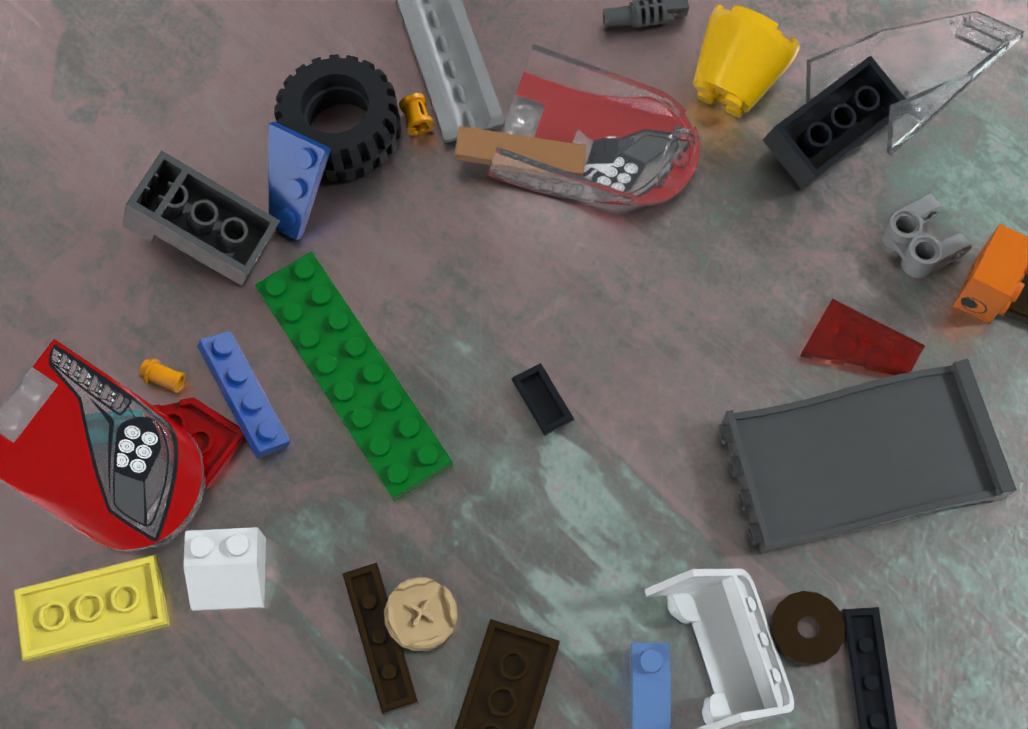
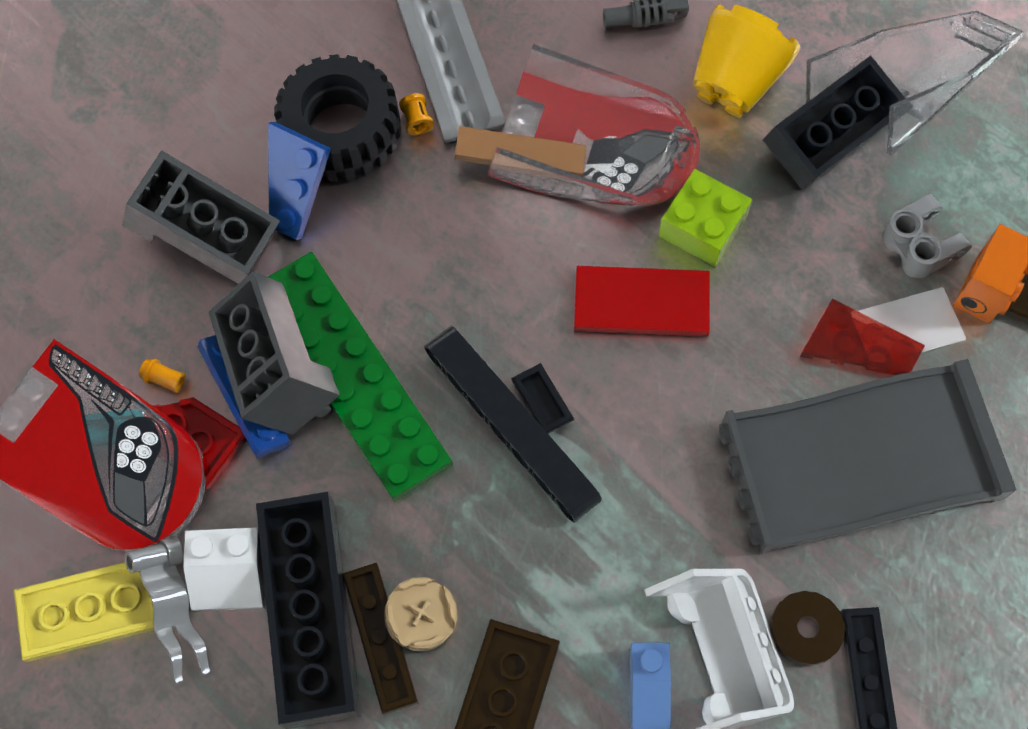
none -> light grey flag [125,536,210,684]
none -> dark grey hinge [208,271,340,435]
none -> black brick [256,492,361,729]
none -> black beam [424,326,602,523]
none -> red tile [574,266,710,337]
none -> lime brick [658,169,753,267]
none -> white sticker [850,287,966,367]

